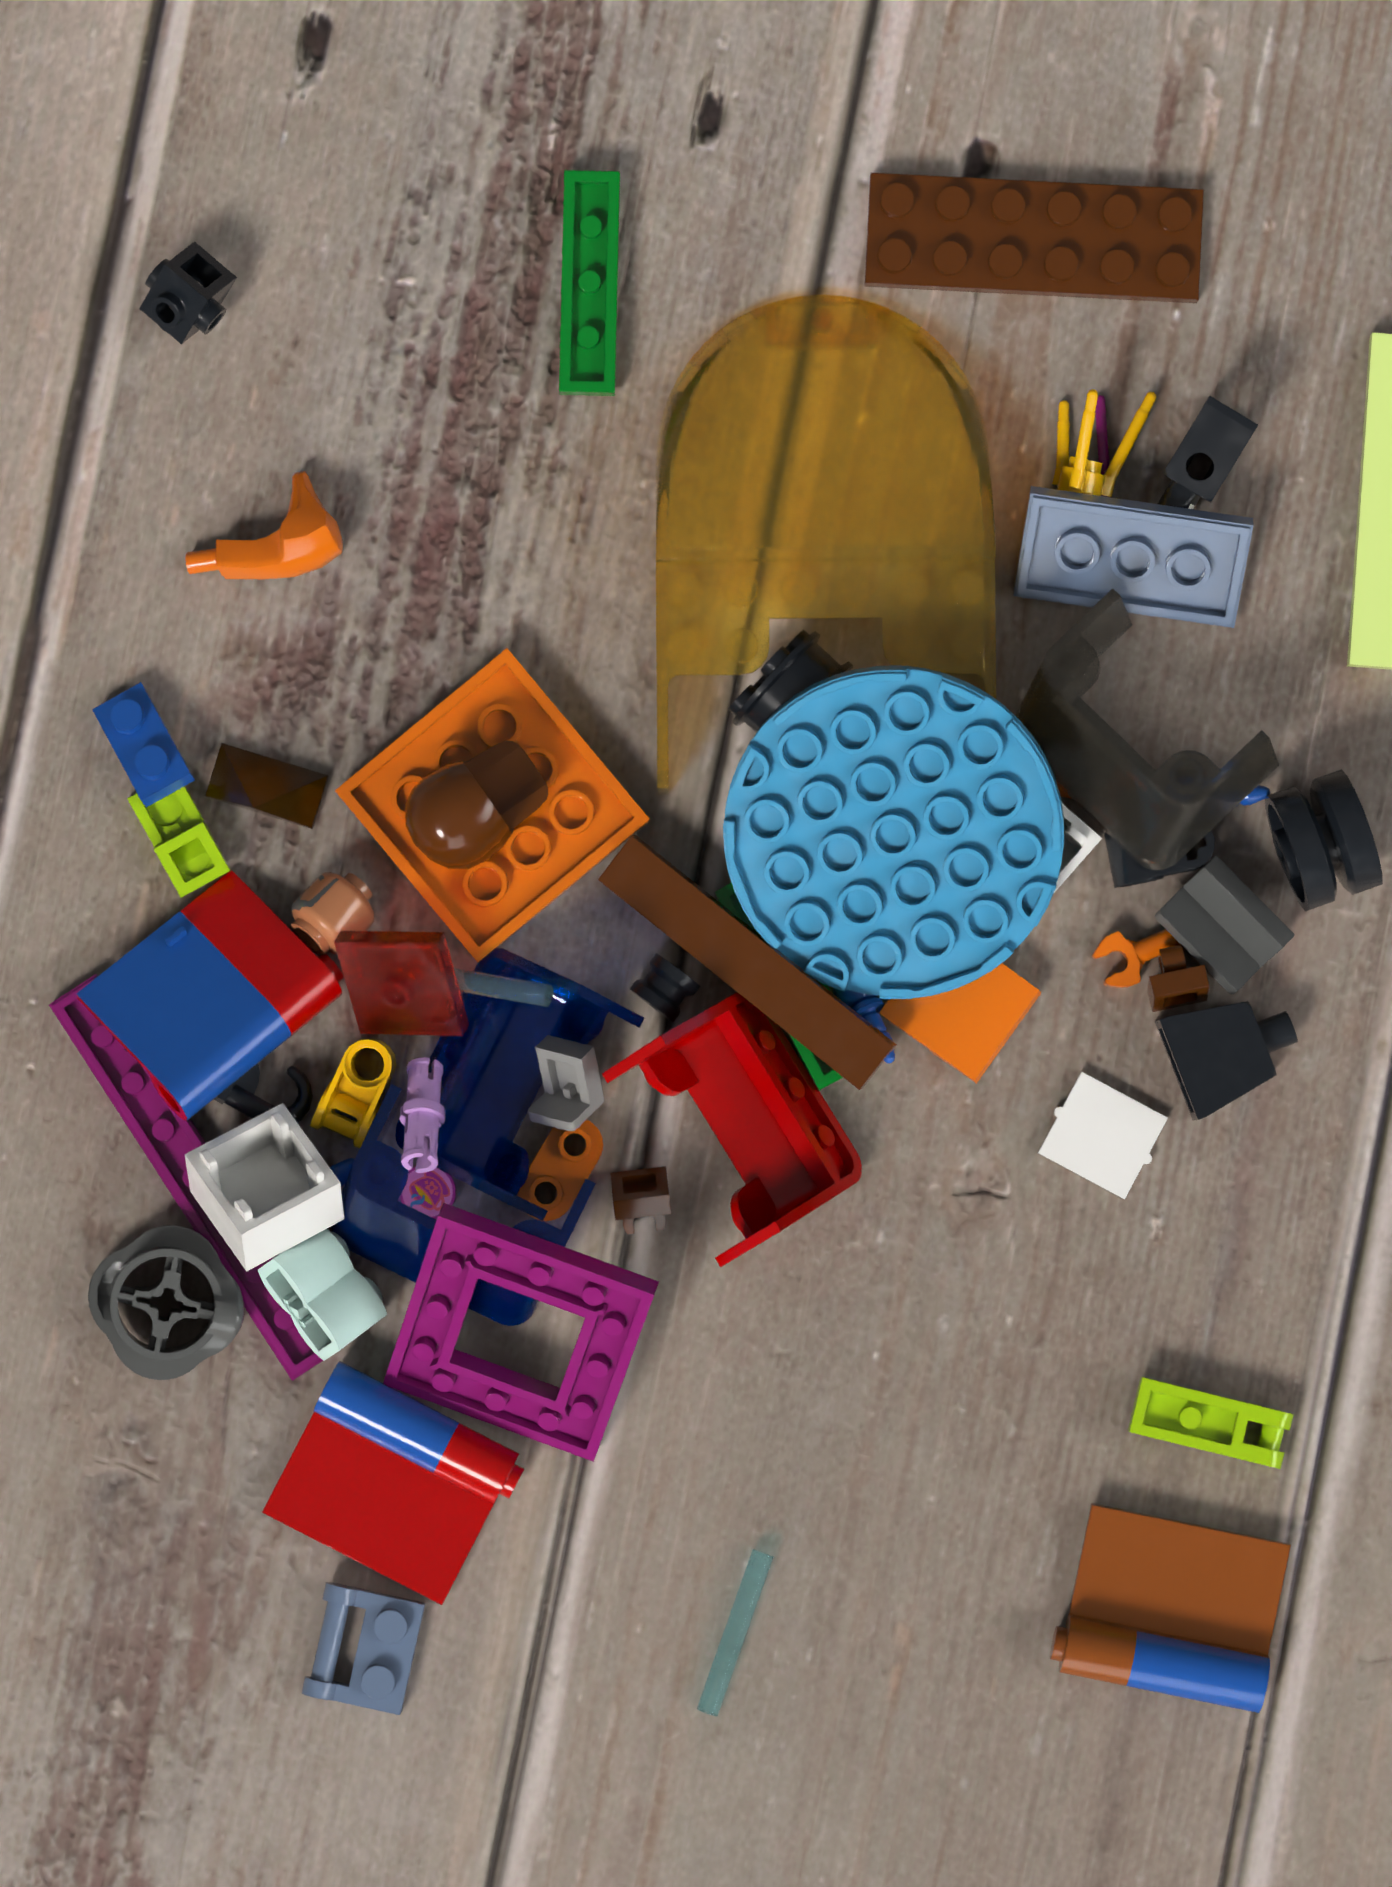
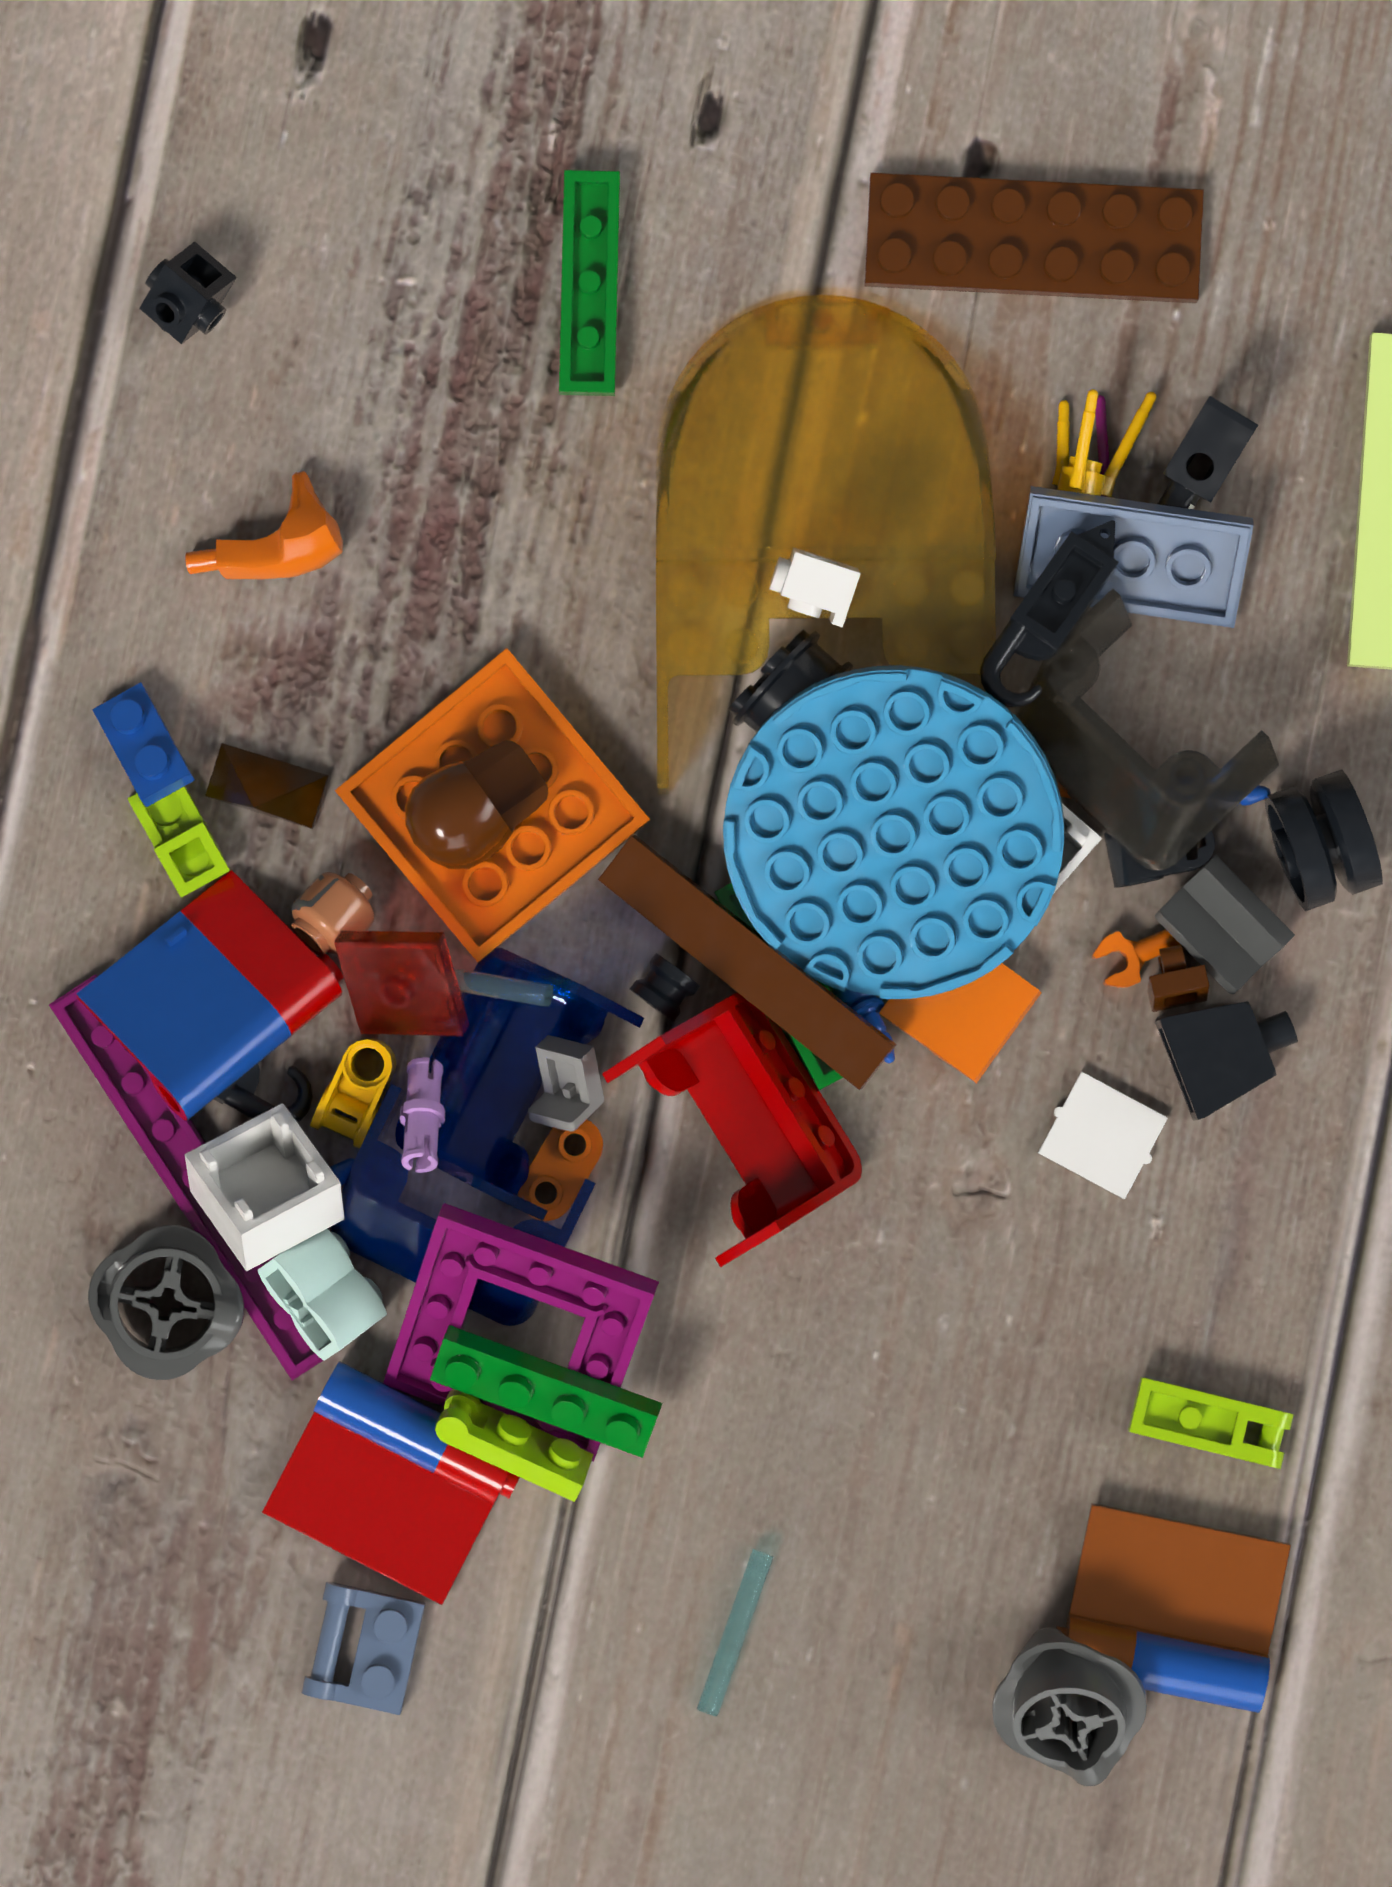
tile [399,1165,456,1220] -> none
reddish brown tile [610,1166,671,1234] -> none
none -> green plate [430,1325,663,1458]
none -> lime plate [435,1388,594,1502]
none -> white brick [769,547,861,627]
none -> black plate [980,520,1119,708]
none -> dark grey piece [992,1627,1147,1786]

